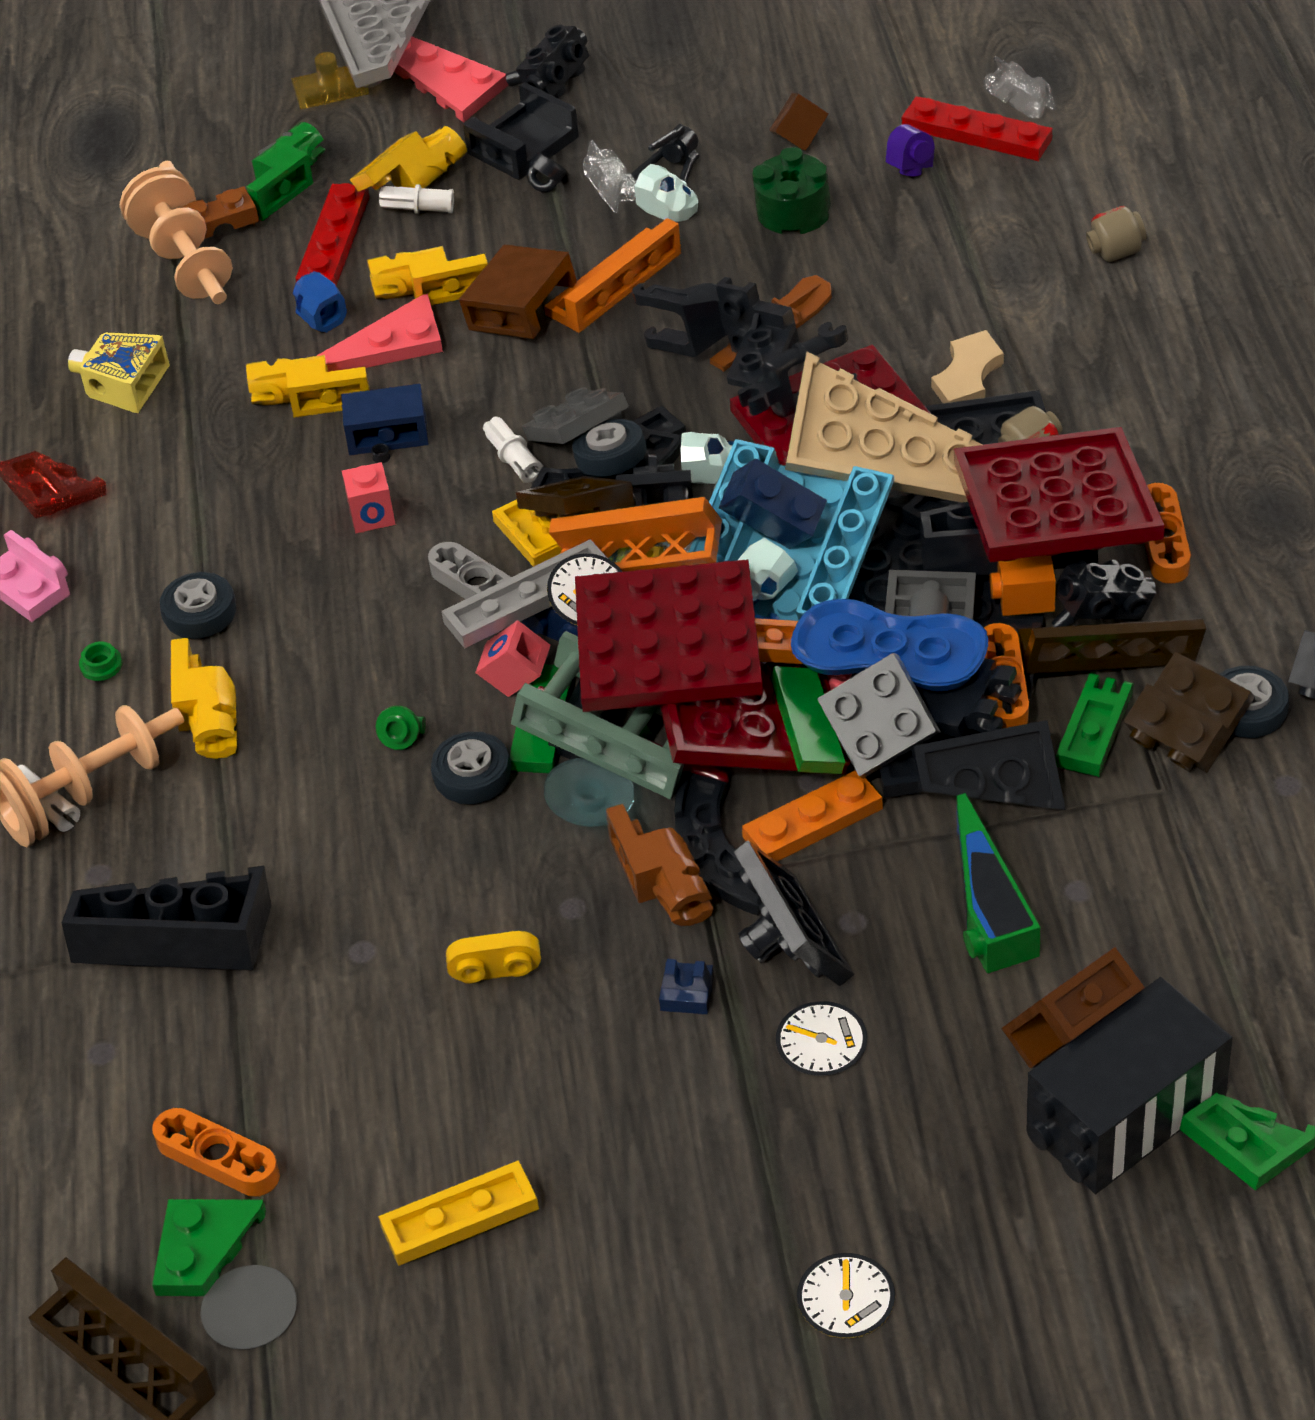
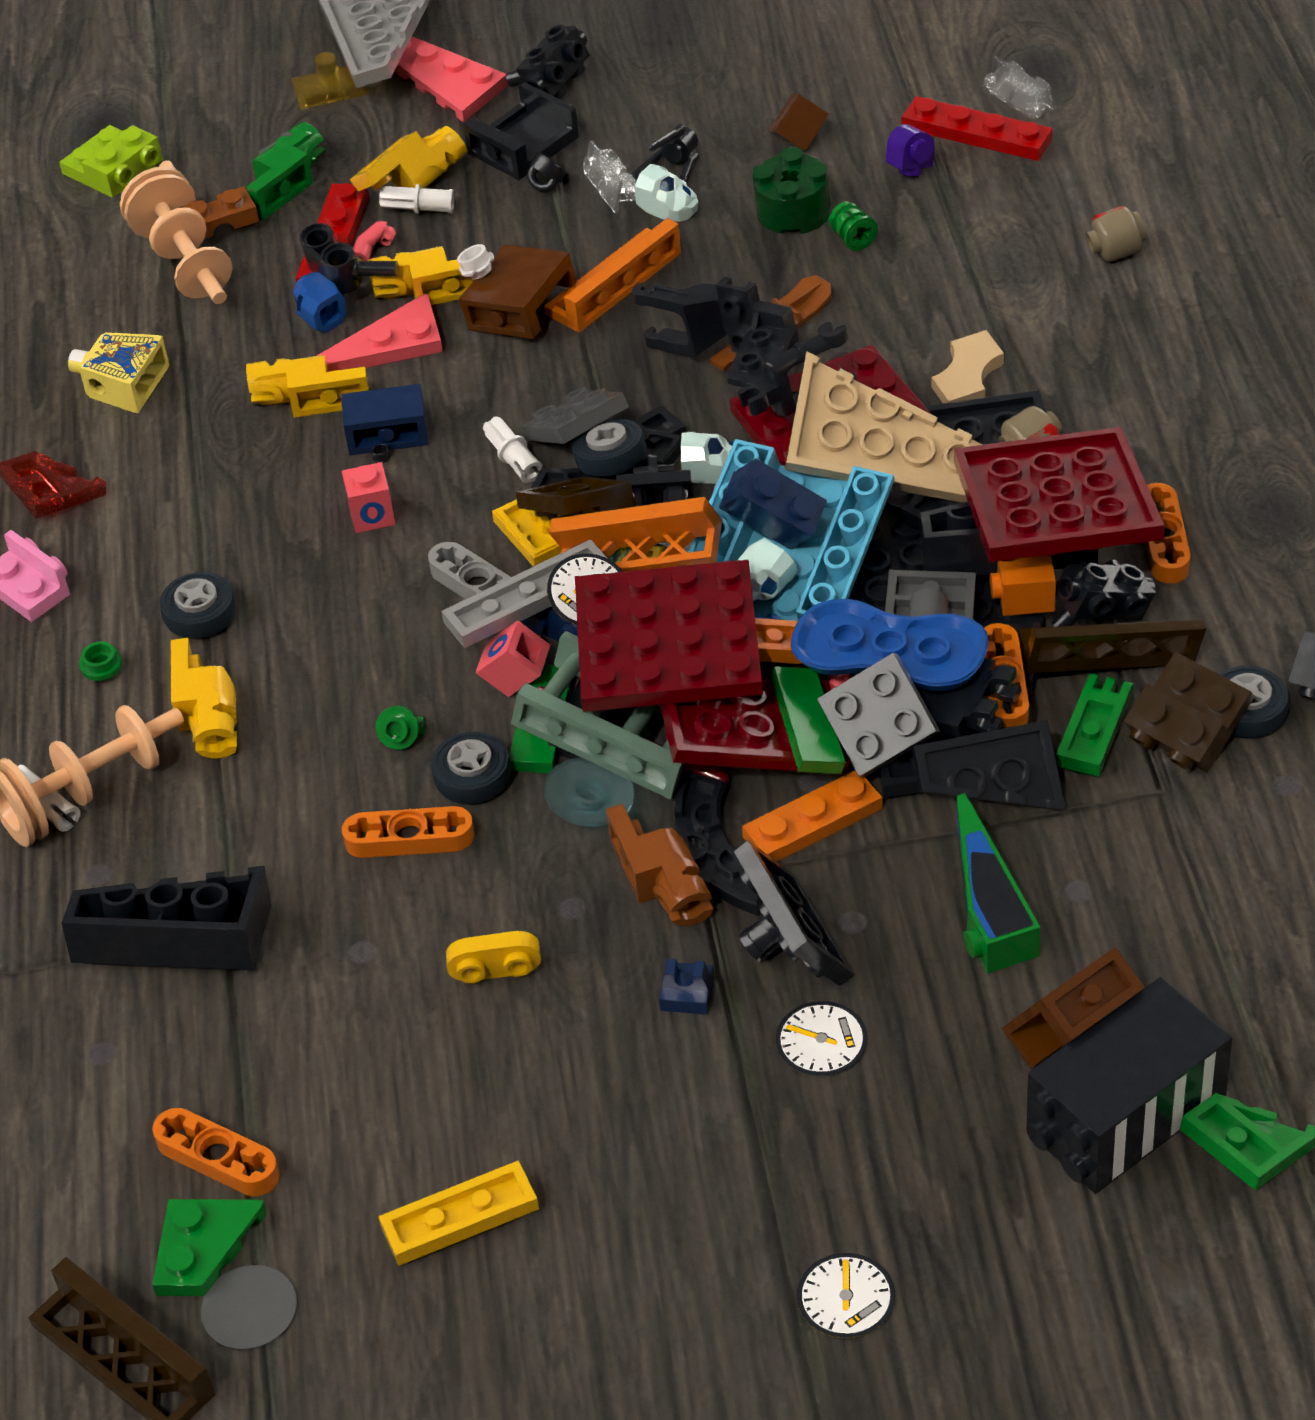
none -> lime plate [59,125,163,198]
none -> black beam [300,223,399,294]
none -> orange beam [342,806,475,858]
none -> coral arm [353,221,396,261]
none -> white plate [457,244,494,279]
none -> green bush [828,201,878,251]

